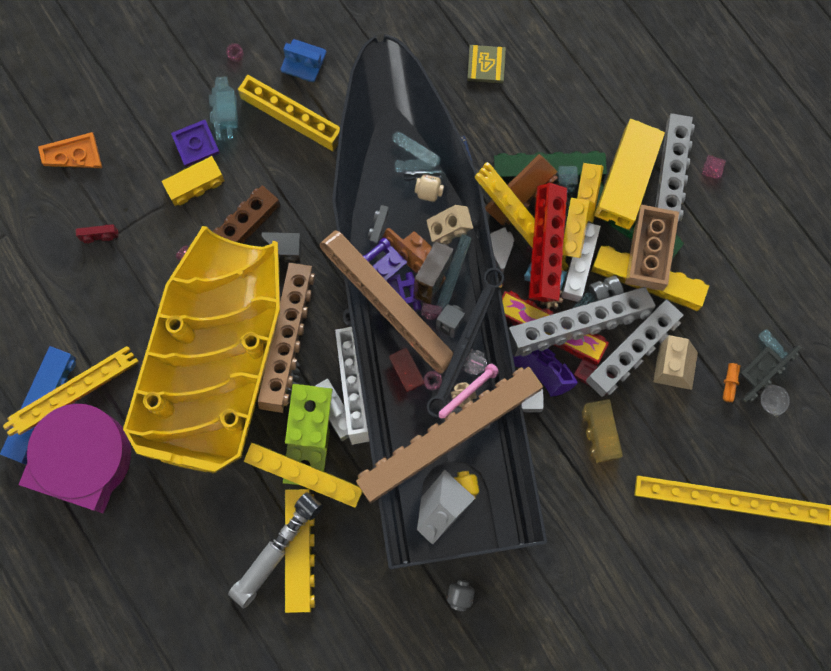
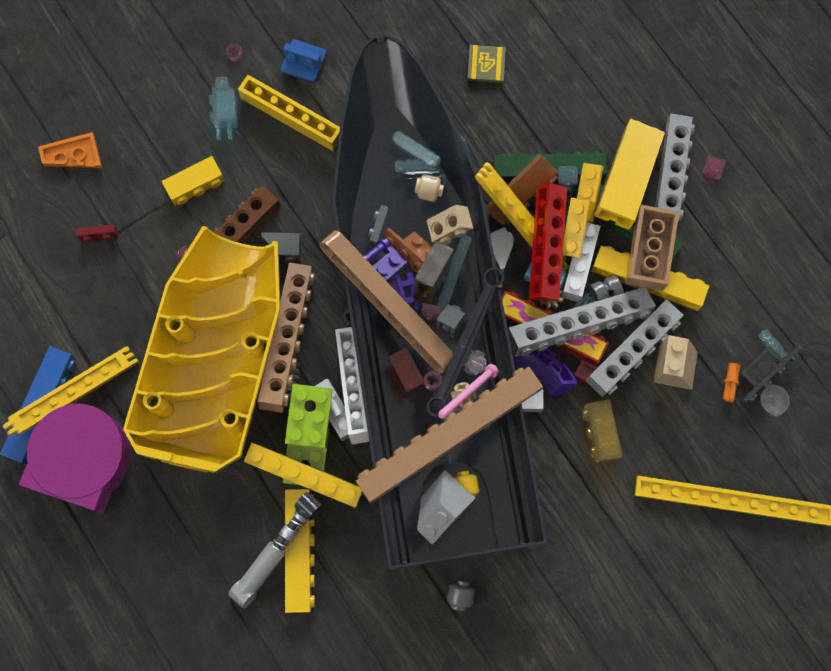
dark purple plate [171,120,220,167] -> none

